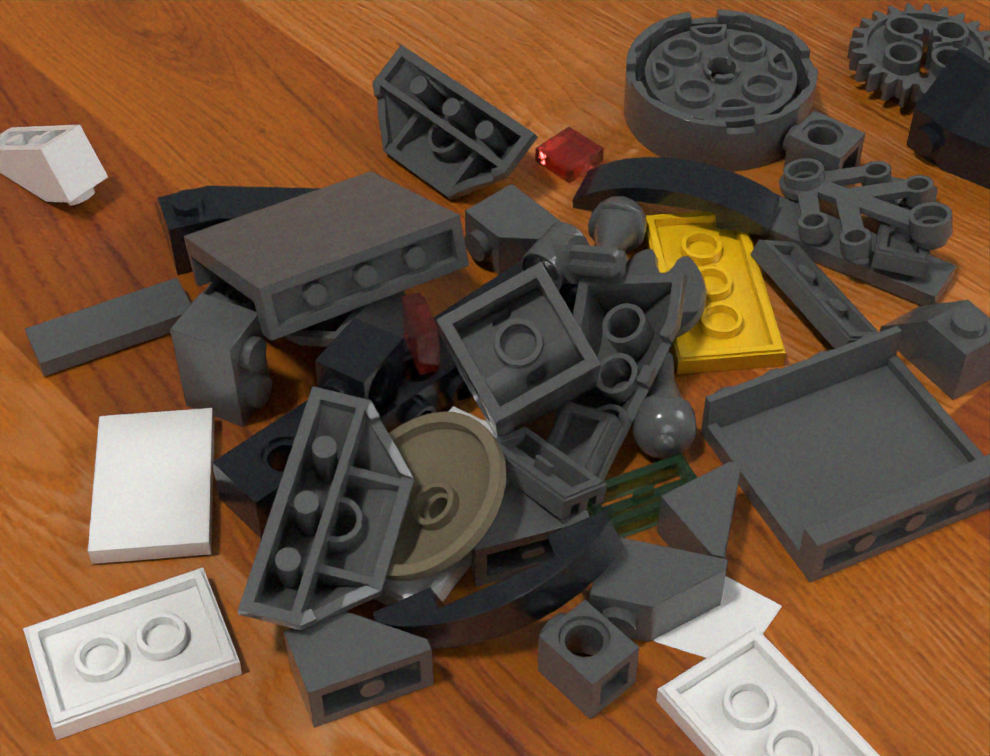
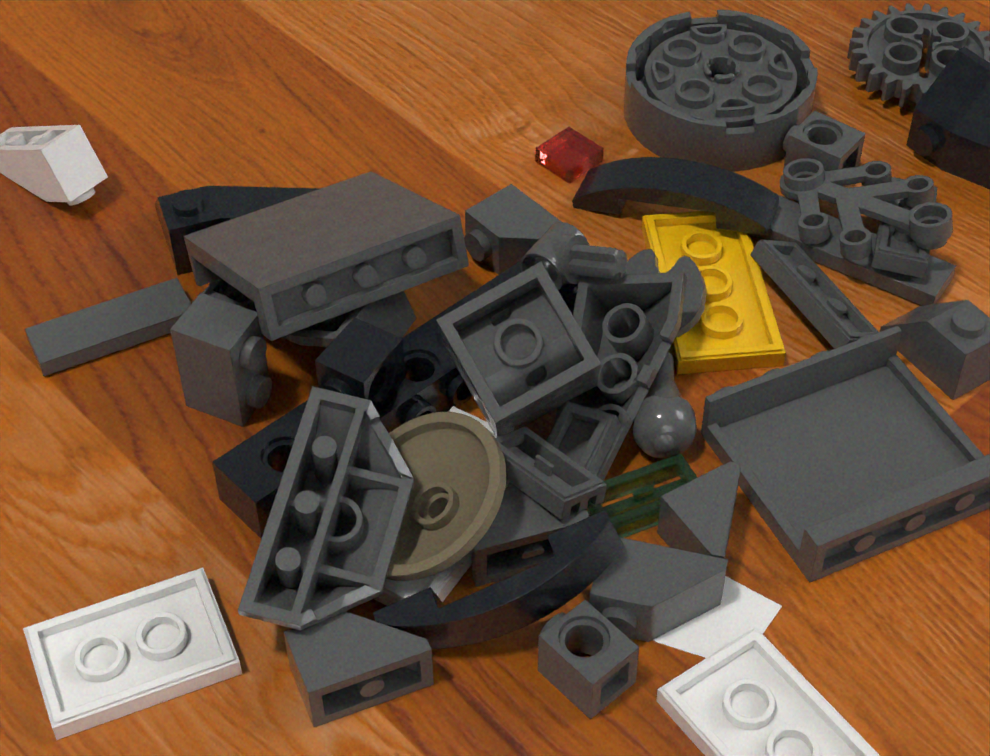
white tile [88,408,215,564] -> none
dark grey wedge [372,45,538,201] -> none
clear red tile [401,292,440,375] -> none
dark grey piece [588,196,647,254] -> none

